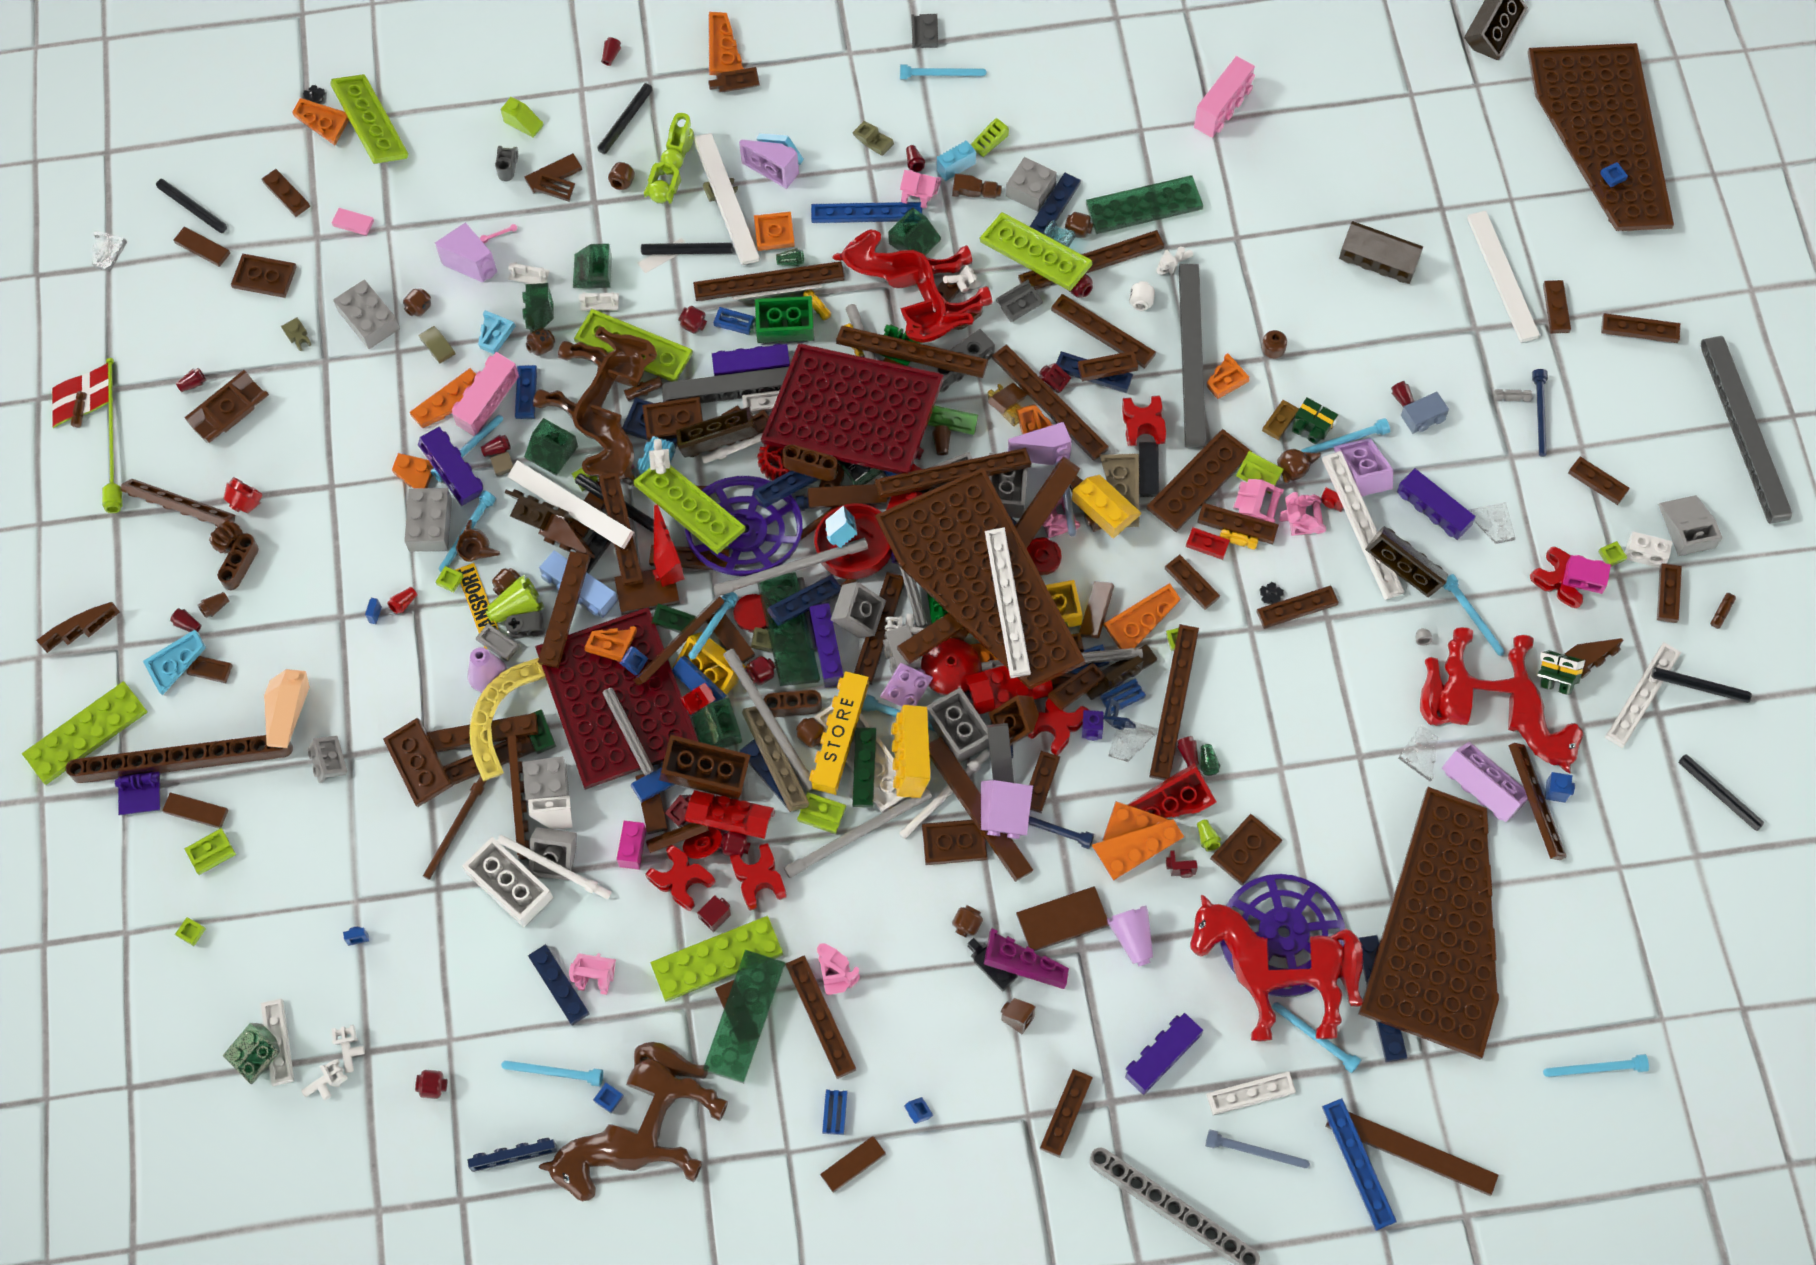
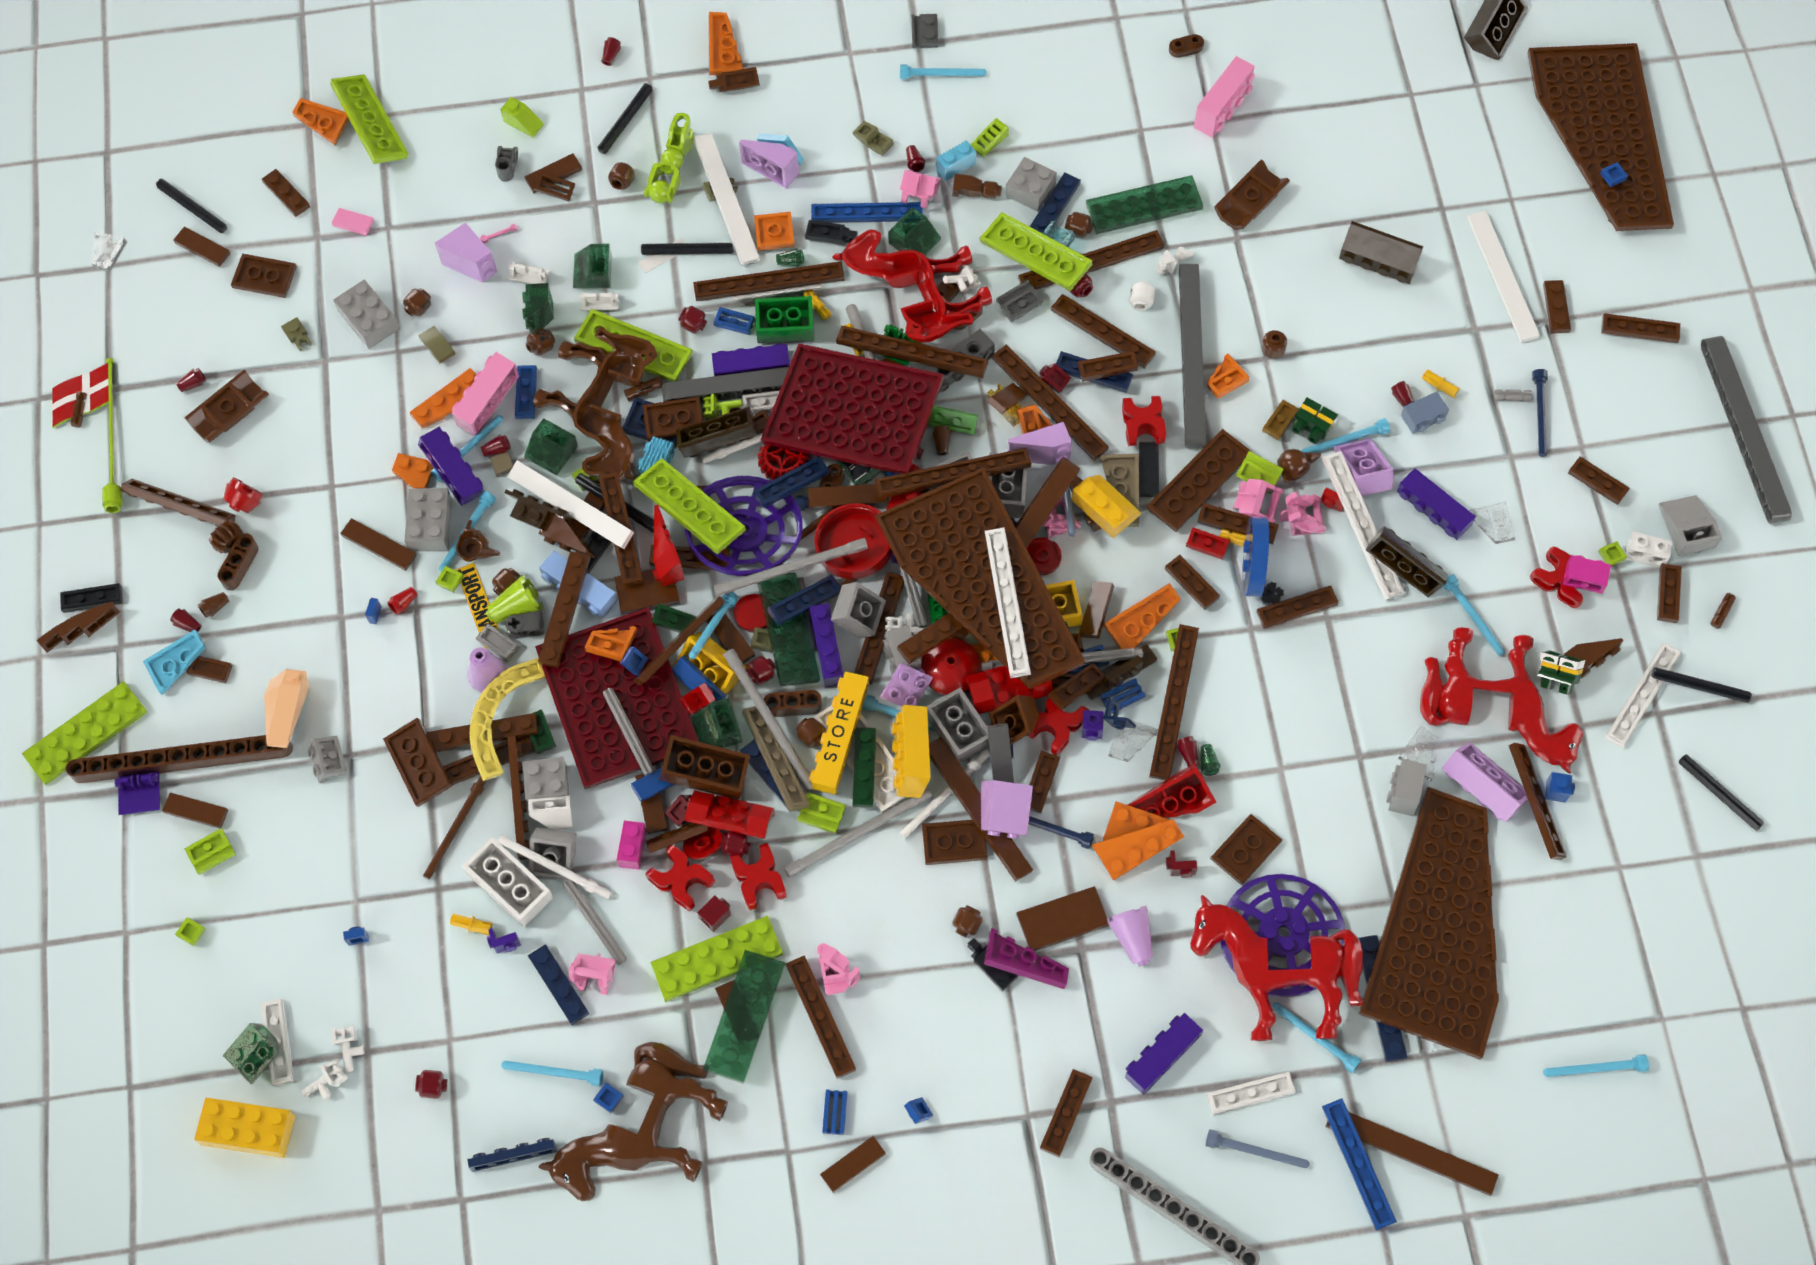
black plant [303,85,325,104] -> none
medium azure wing [478,310,516,354] -> none
white arm [649,439,670,474] -> none
reddish brown beam [783,444,837,481] -> none
medium azure brick [826,506,857,548] -> none
reddish brown slope [1000,998,1036,1034] -> none
lime cone [1197,819,1221,852] -> none
light grey hinge [1415,628,1432,646] -> none
none -> black tile [60,583,122,613]
none -> yellow brick [194,1097,295,1158]
none -> reddish brown tile [340,518,417,571]
none -> yellow axle [450,914,493,936]
none -> dark purple bracket [487,928,521,954]
none -> light grey axle [563,879,627,965]
none -> lime arm [702,394,743,419]
none -> black hinge [805,220,858,244]
none -> reddish brown plate [1169,34,1204,58]
none -> reddish brown piece [1214,159,1290,230]
none -> blue piece [1242,516,1269,597]
none -> light grey brick [1386,759,1427,816]
none -> yellow axle [1422,370,1460,398]

